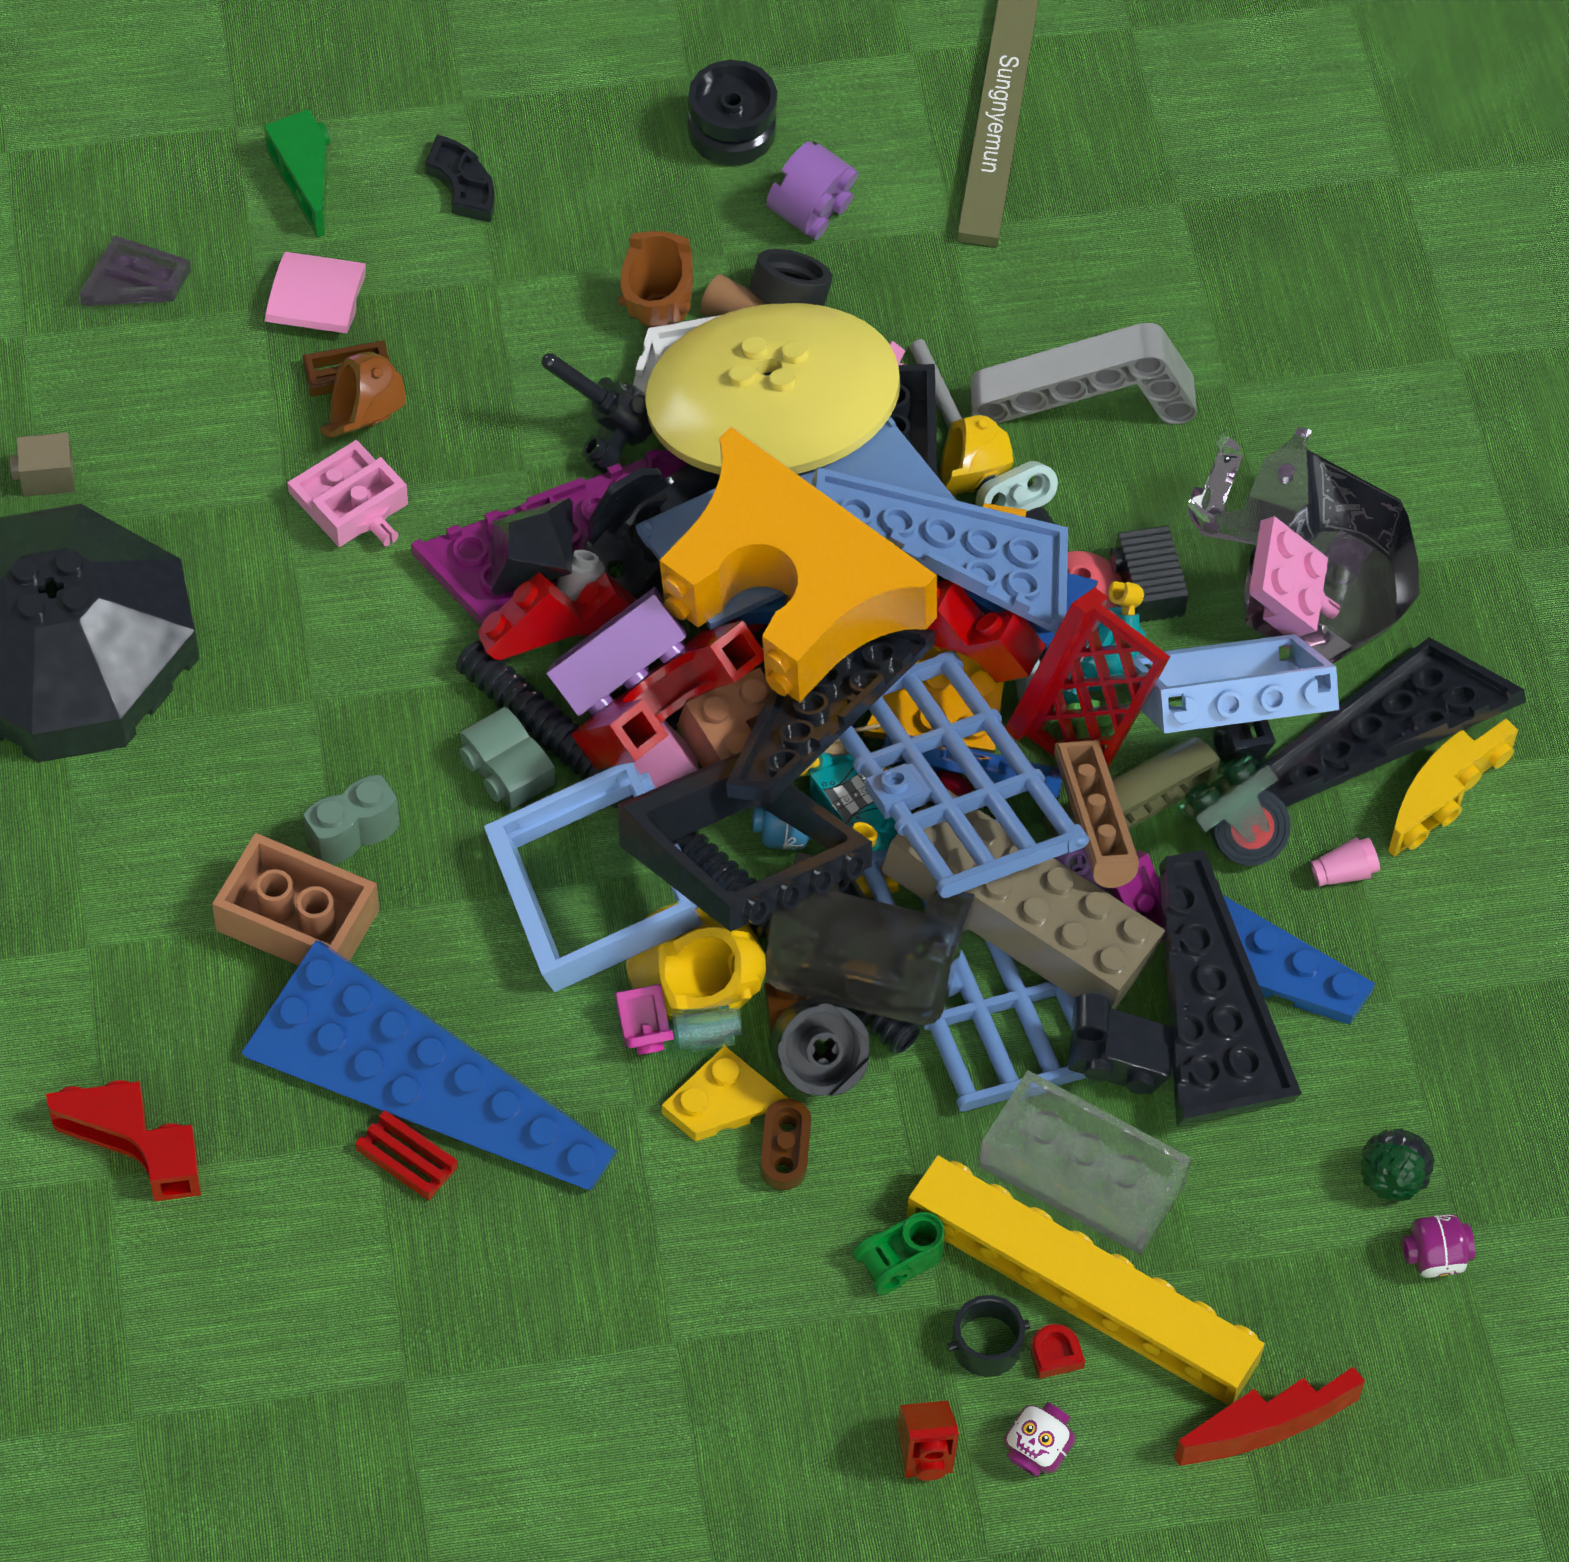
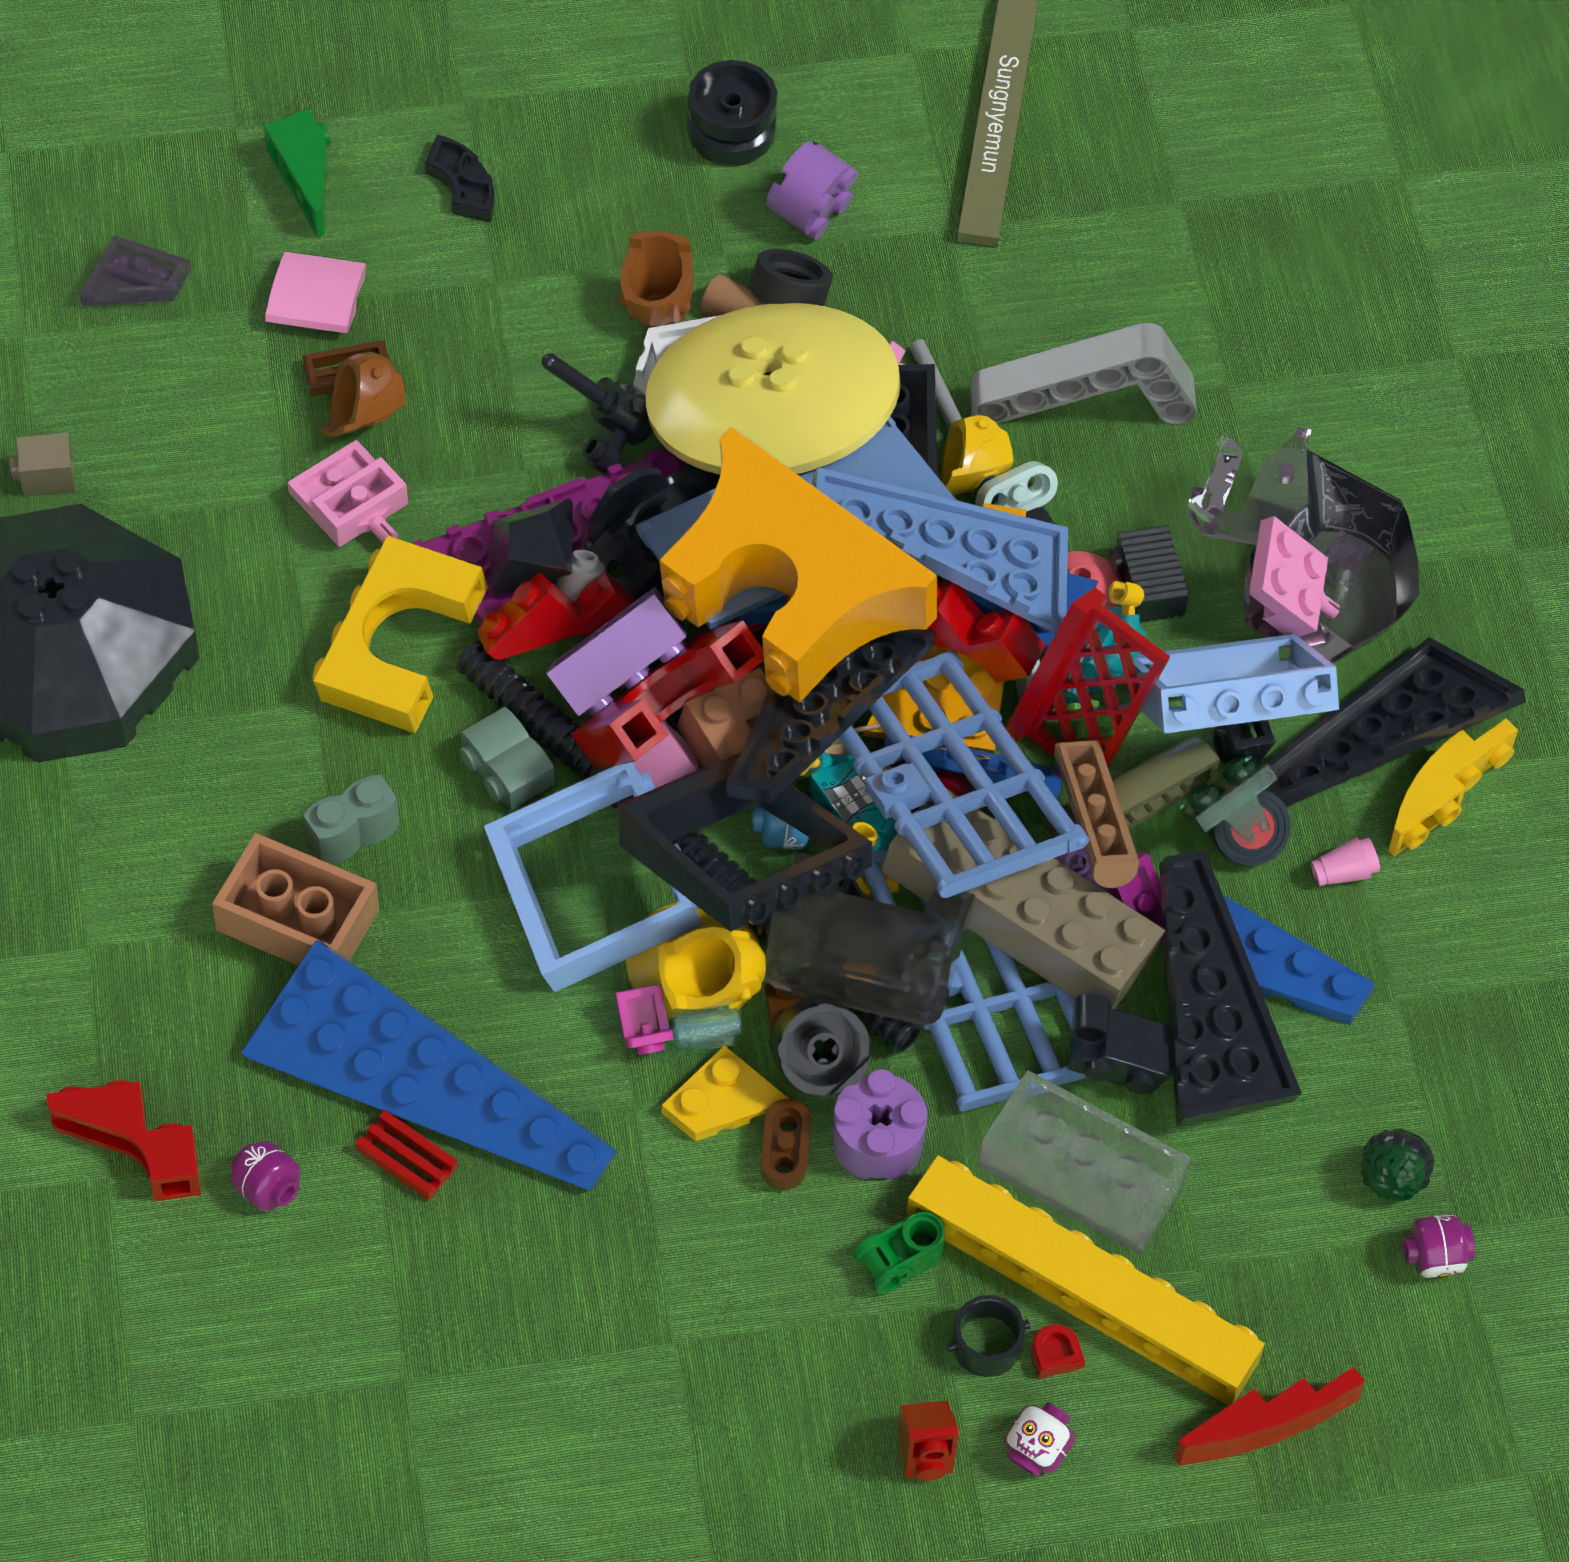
none -> magenta head [231,1141,301,1211]
none -> yellow arch [313,535,488,734]
none -> medium lavender brick [832,1069,928,1181]

